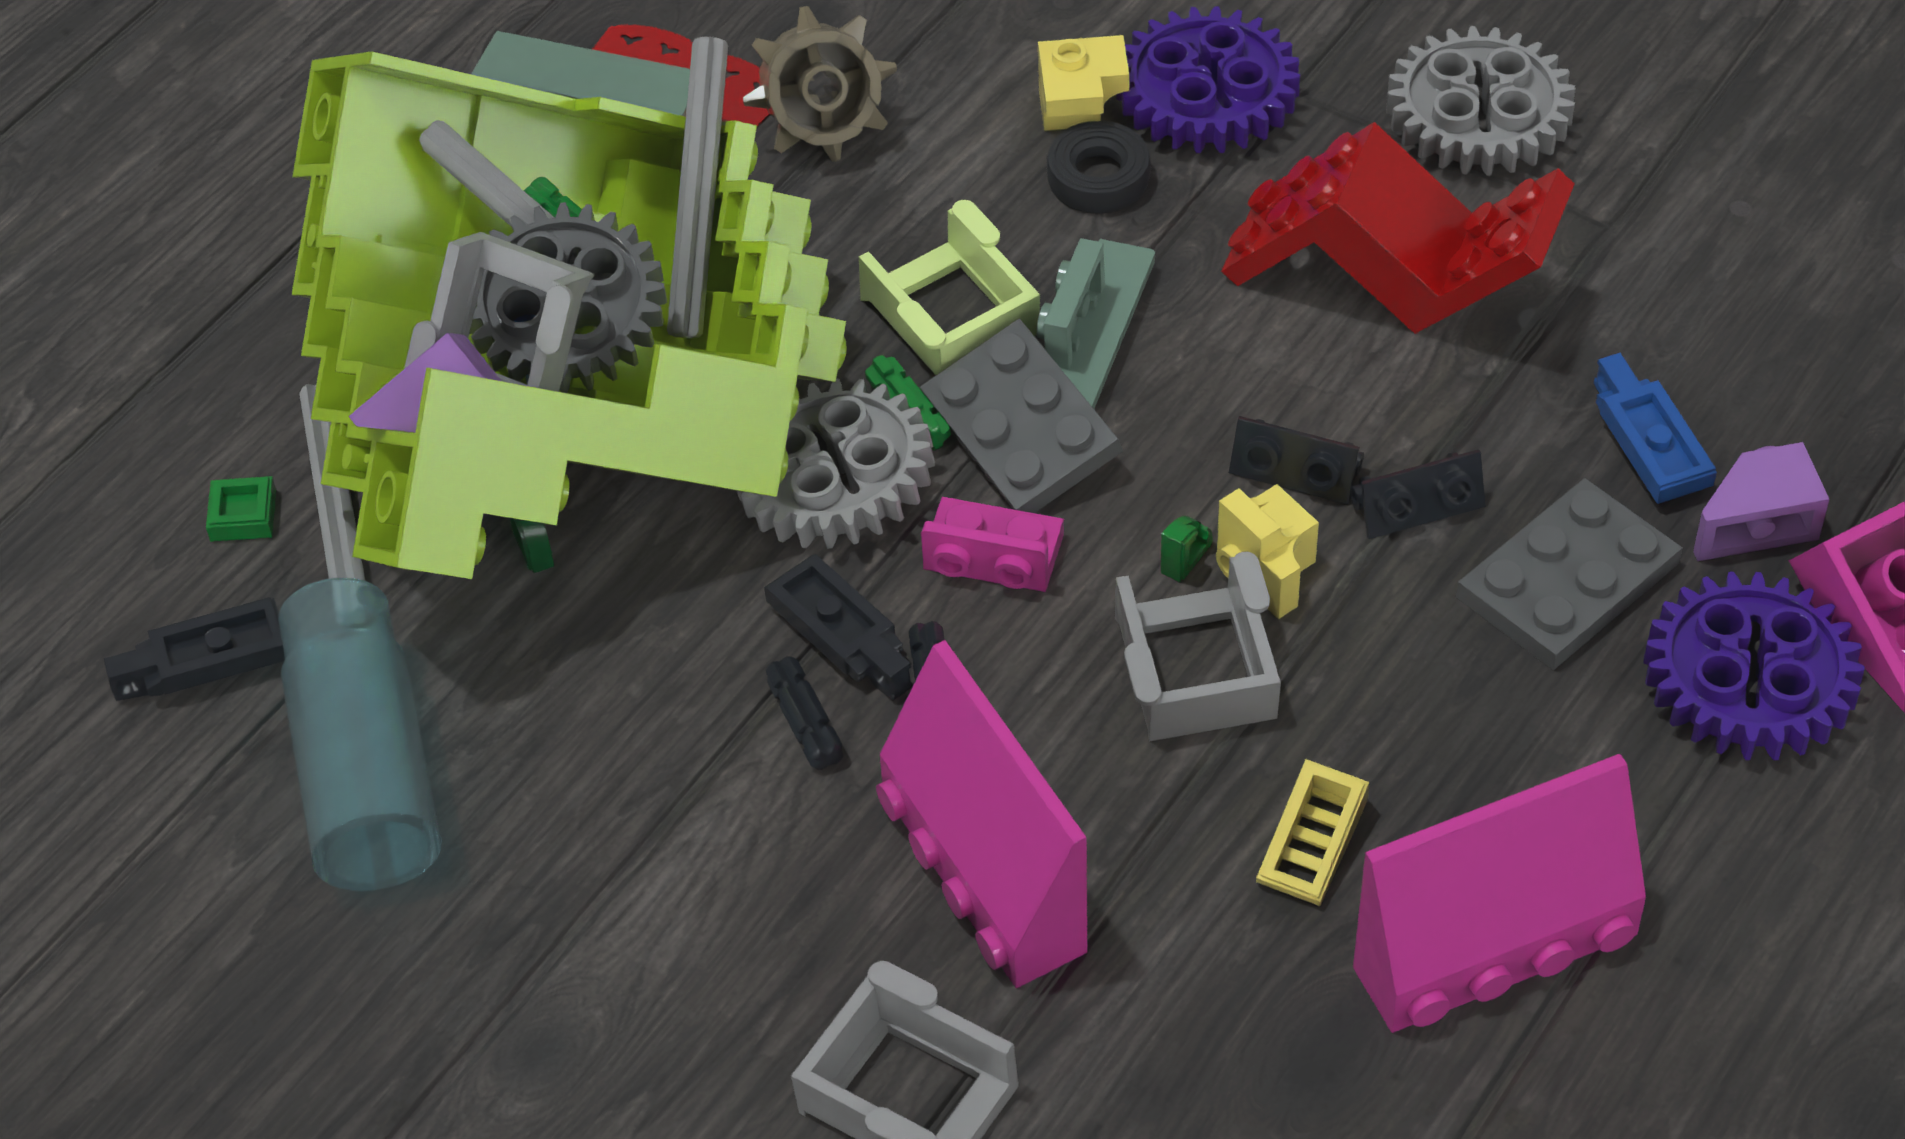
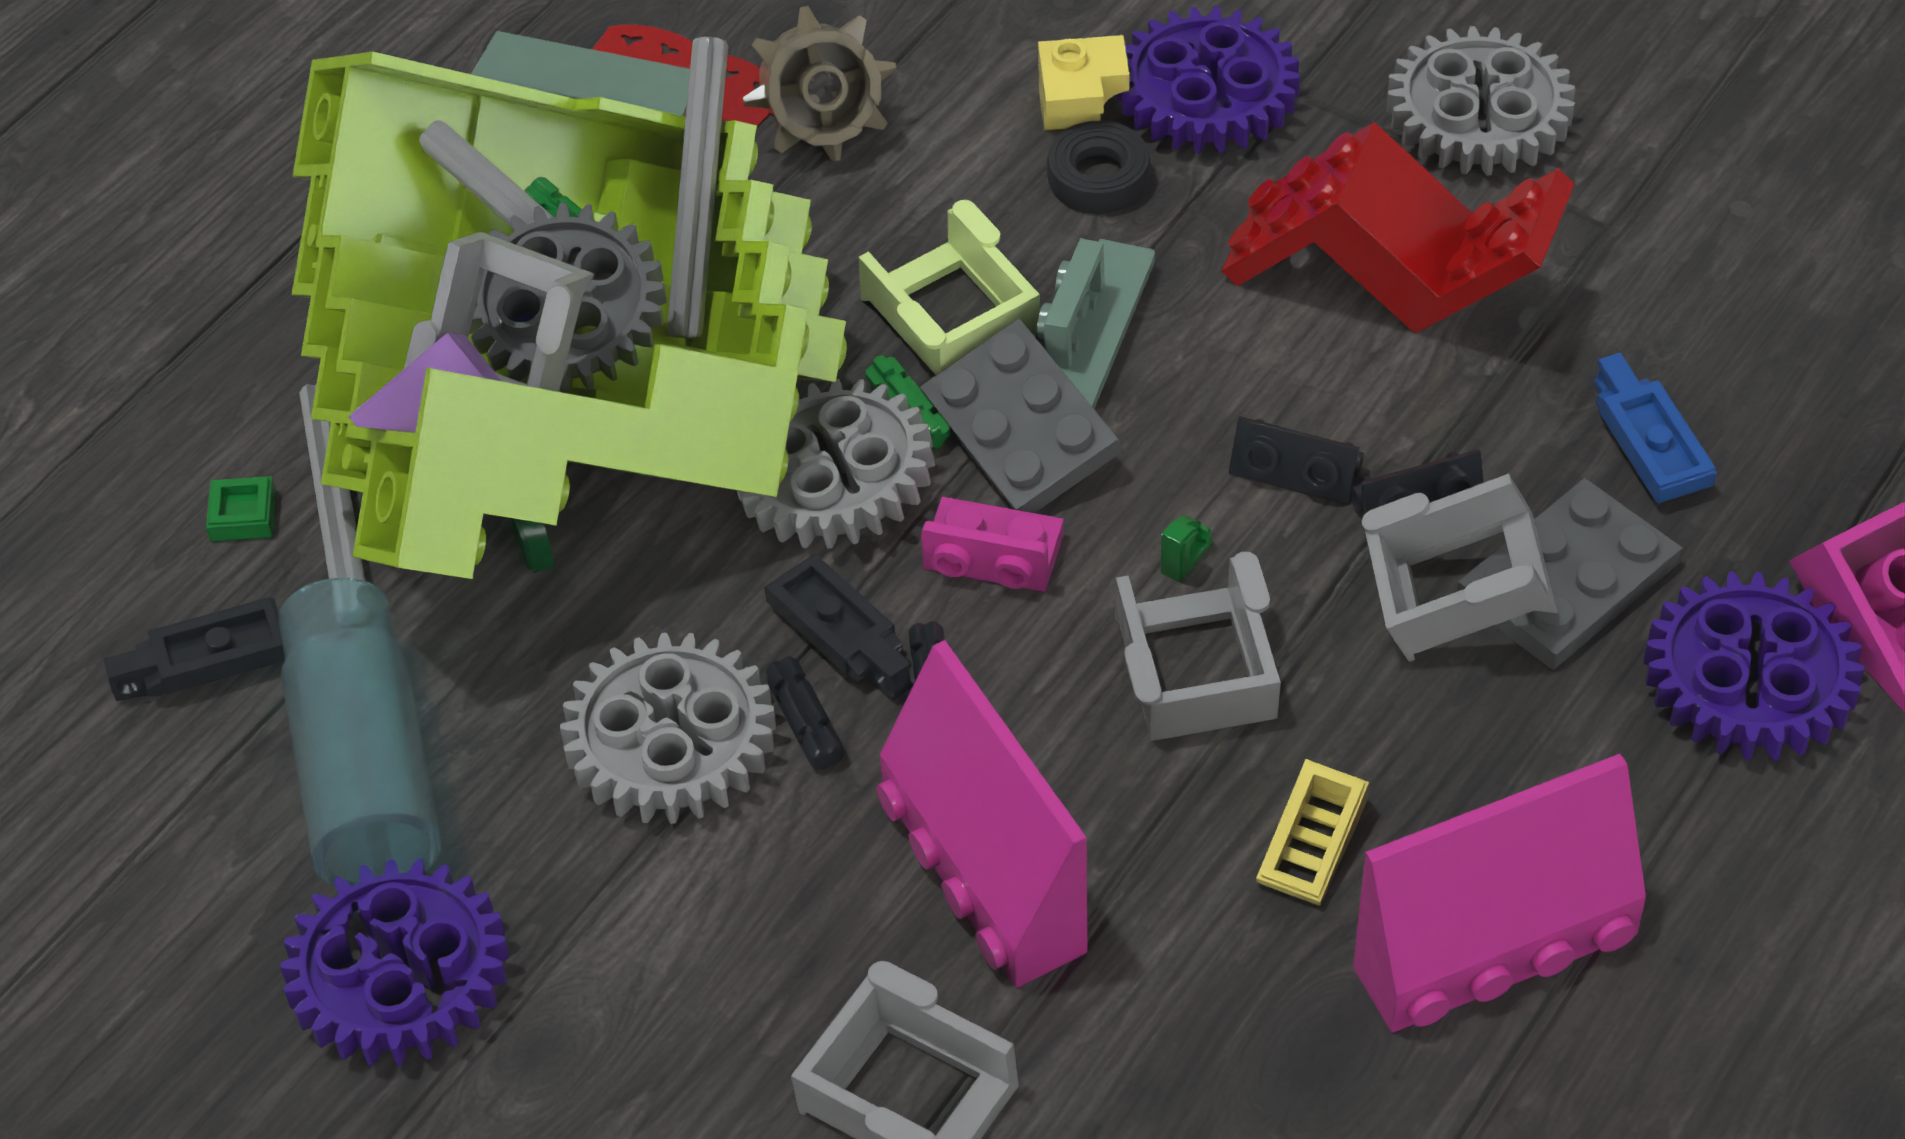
light yellow brick [1216,484,1319,619] -> none
medium lavender slope [1693,442,1830,561] -> none
none -> dark purple gear [280,858,509,1066]
none -> light grey gear [560,633,776,824]
none -> light grey piece [1362,474,1558,662]

